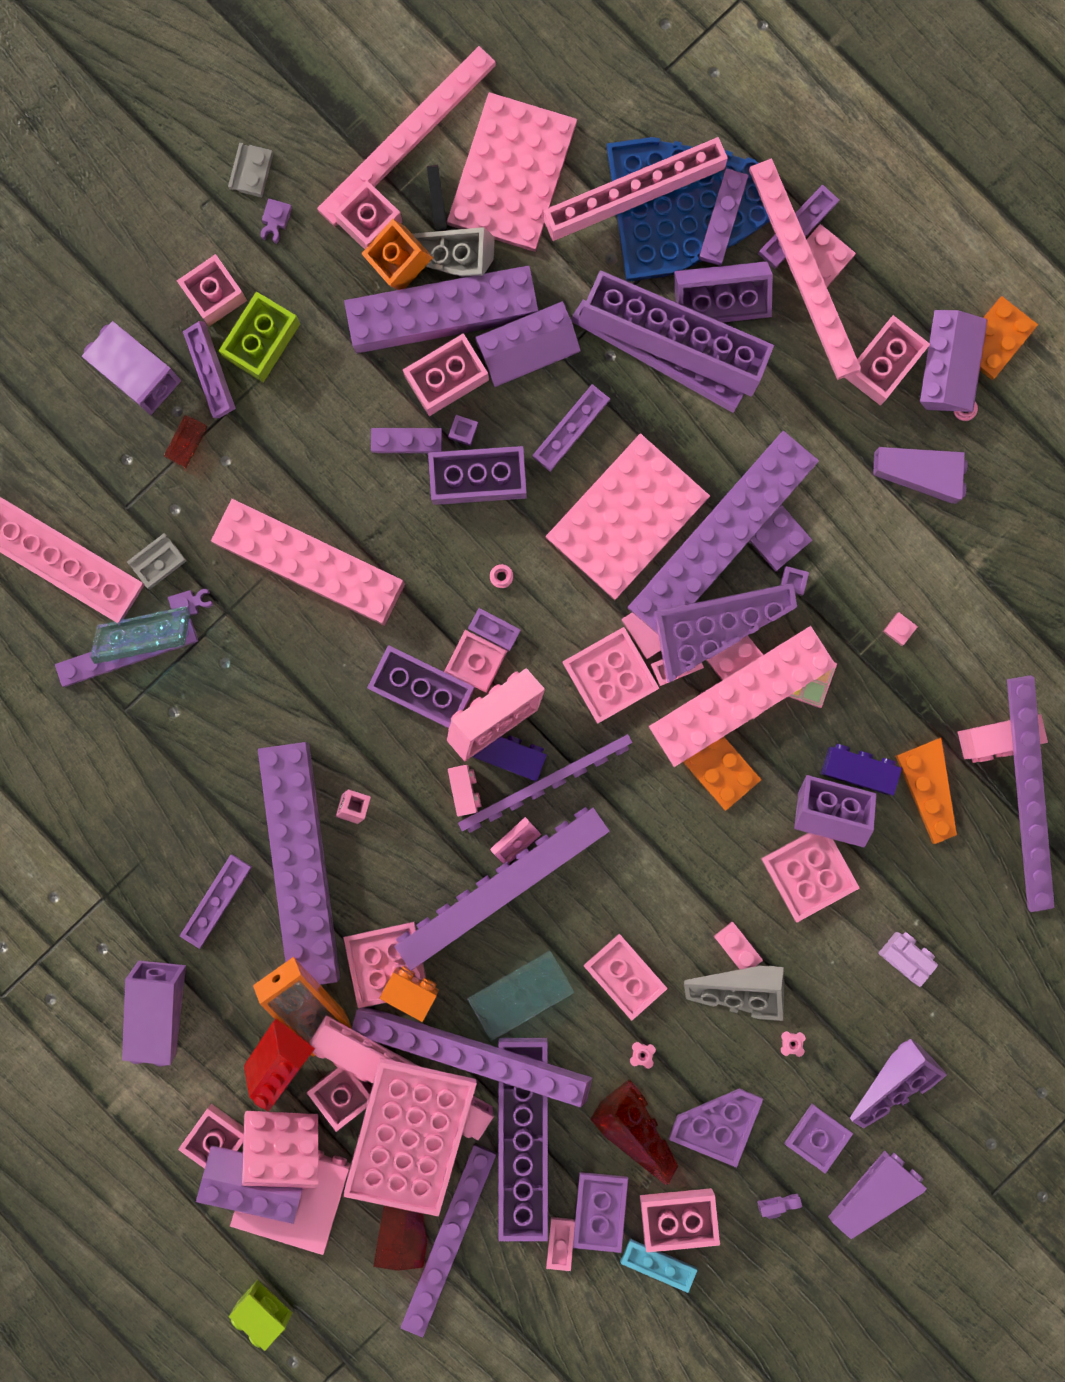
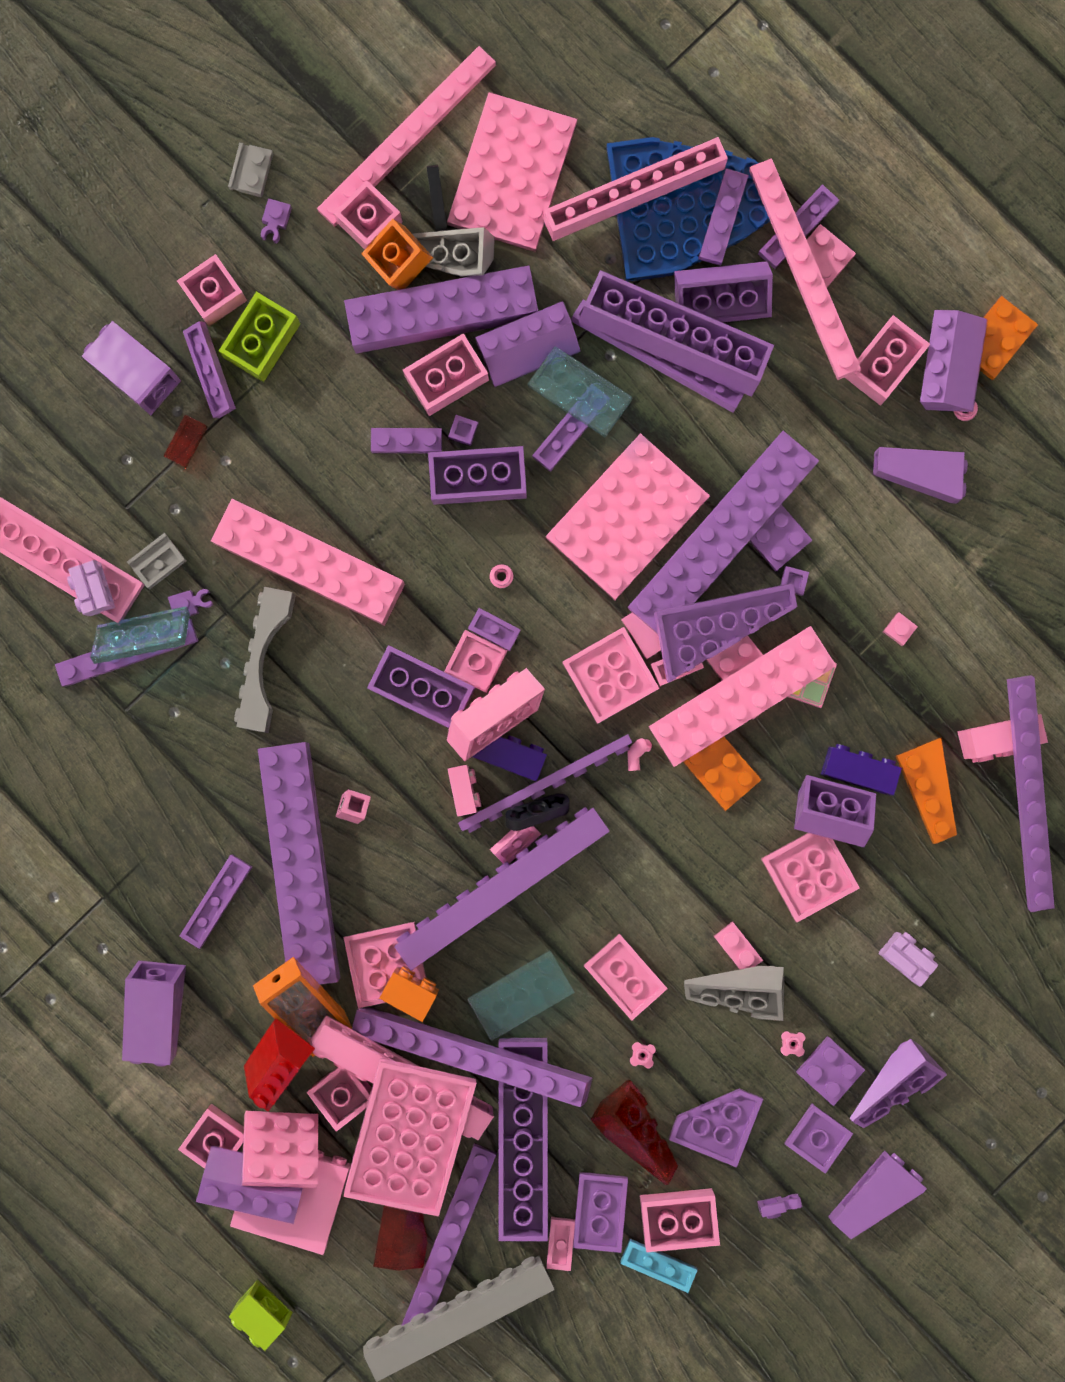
none -> lavender brick [67,560,115,616]
none -> light grey arch [234,587,296,733]
none -> light grey brick [363,1256,555,1382]
none -> black beam [505,793,570,831]
none -> clear light blue plate [528,346,632,438]
none -> bright pink arm [627,738,652,771]
none -> medium lavender plate [796,1036,865,1106]

